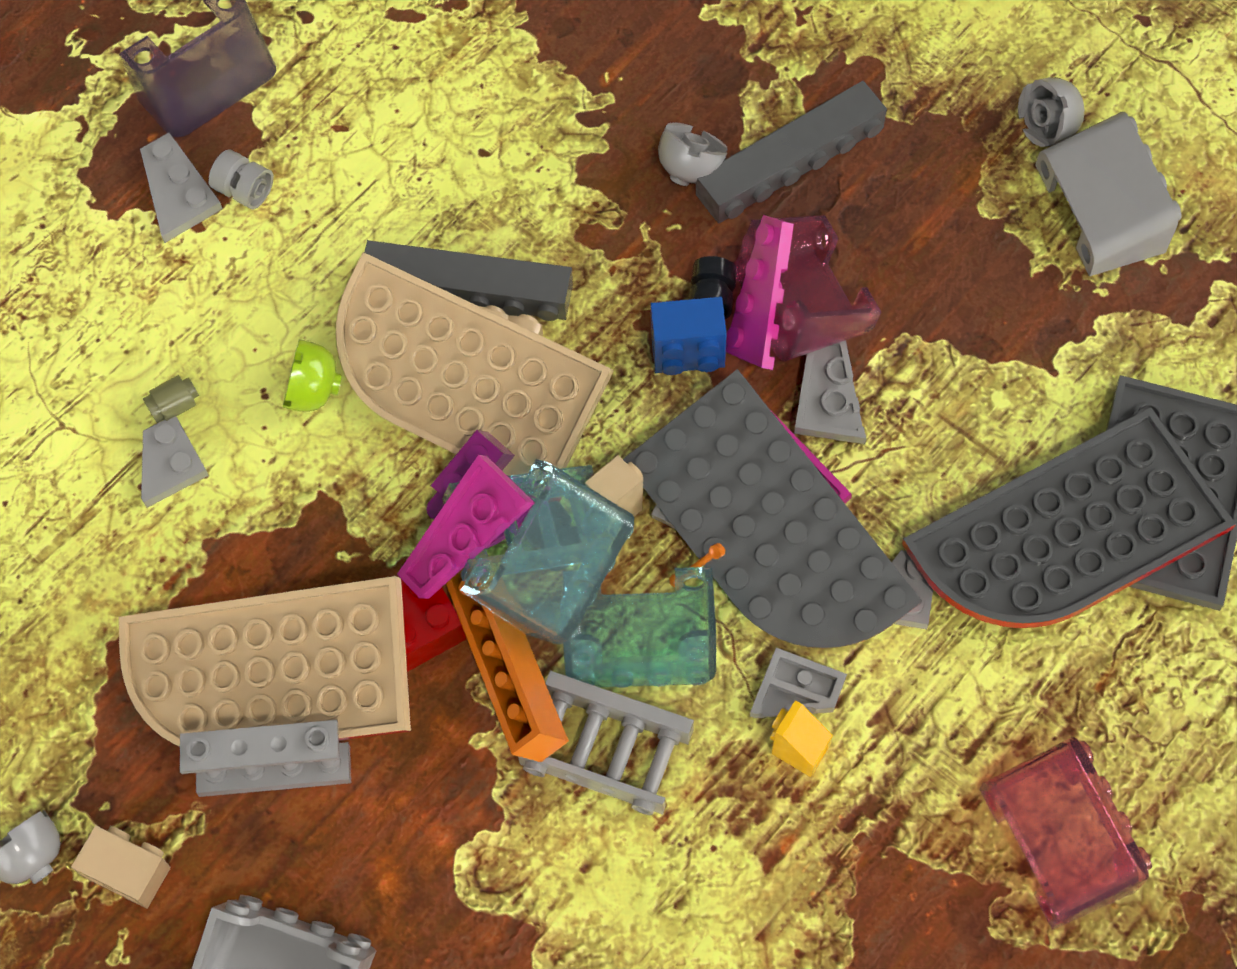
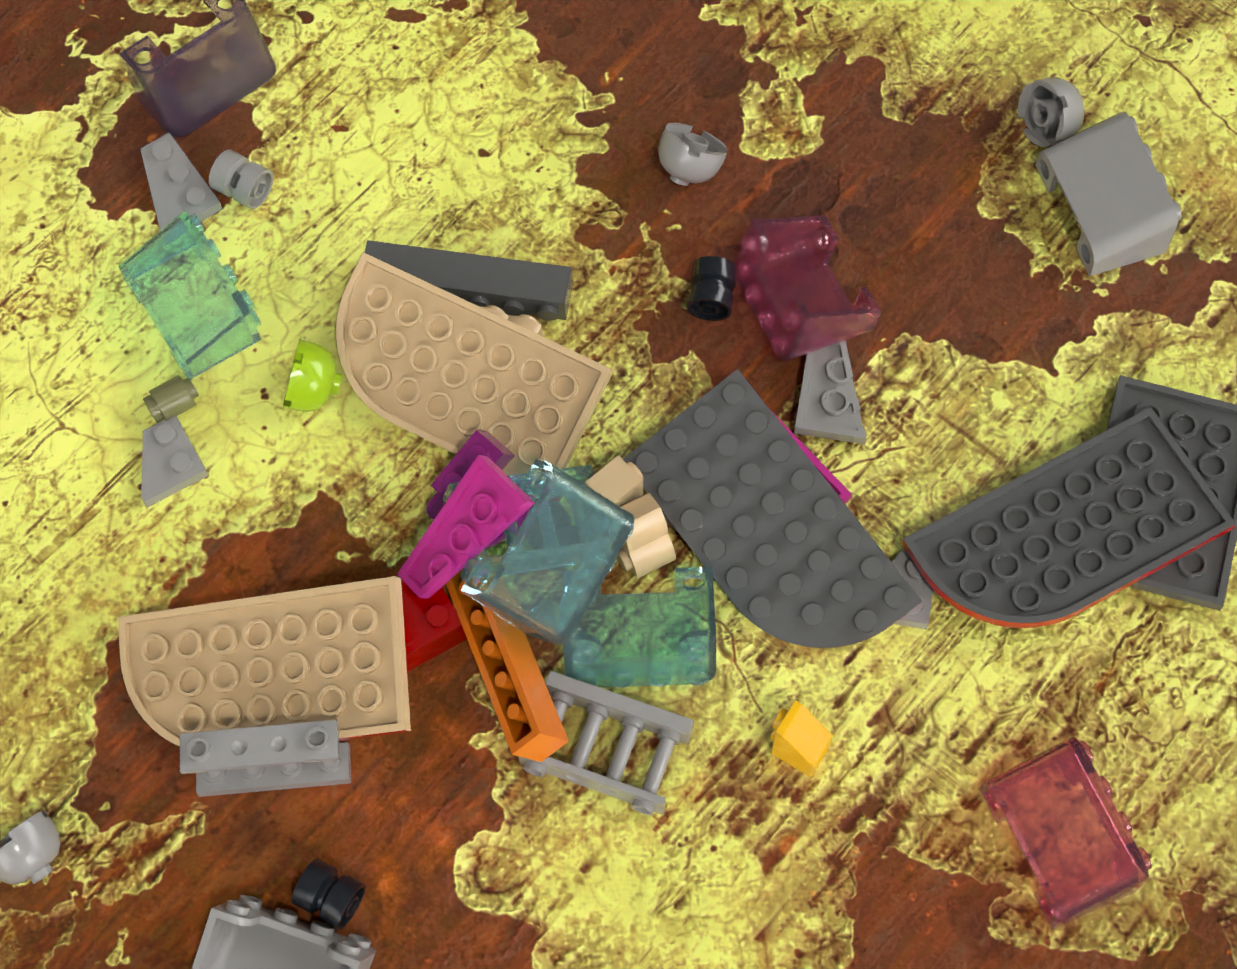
tan brick [71,825,171,909] -> none
blue brick [651,297,727,375] -> none
orange hinge [669,543,725,588] -> none
dark grey brick [696,81,887,224] -> none
dark pink wing [726,215,794,370] -> none
light grey wing [750,648,847,718] -> none
none -> clear light blue windscreen [118,210,261,380]
none -> black wheel [291,858,366,930]
none -> tan brick [607,493,676,579]

